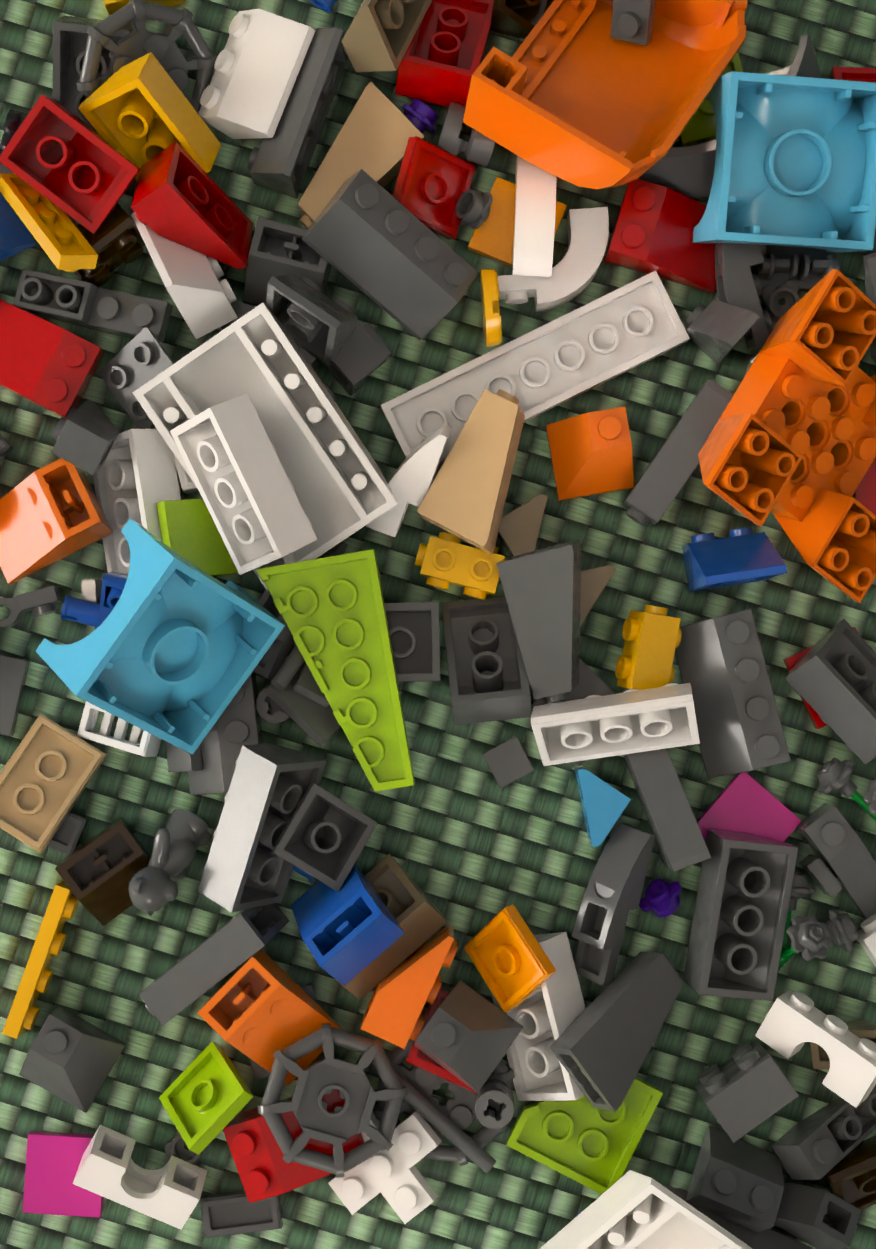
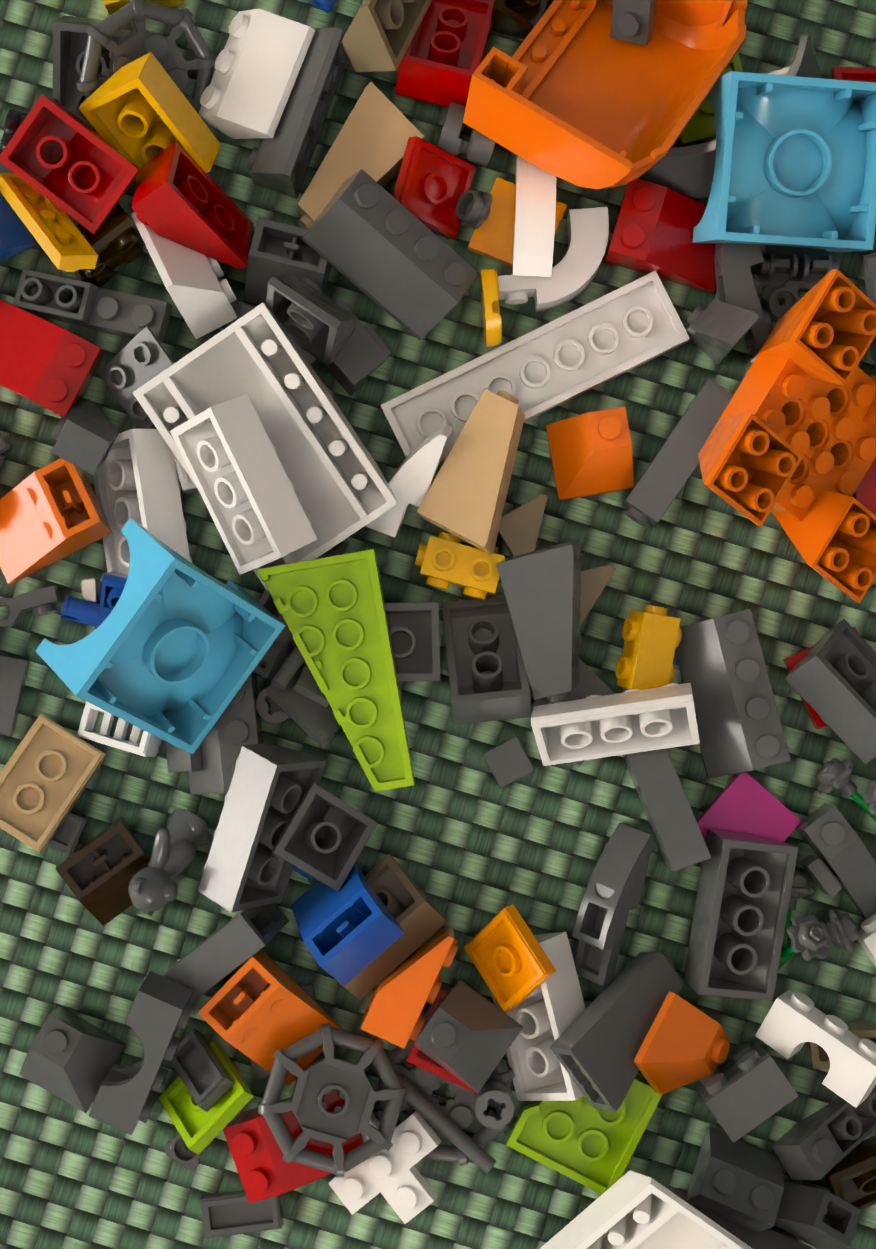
yellow plate [2,881,79,1039] -> none
dark pink tile [22,1131,104,1218] -> none
white arch [73,1125,207,1229] -> none
lime tile [156,499,238,577] -> none
dark purple plate [402,99,439,135] -> none
dark azure slope [575,767,631,847] -> none
dark purple plate [639,878,682,917] -> none
blue slope [682,527,787,592] -> none
none -> dark grey arch [89,971,194,1135]
none -> dark grey tile [171,1029,235,1112]
none -> orange slope [634,991,730,1095]

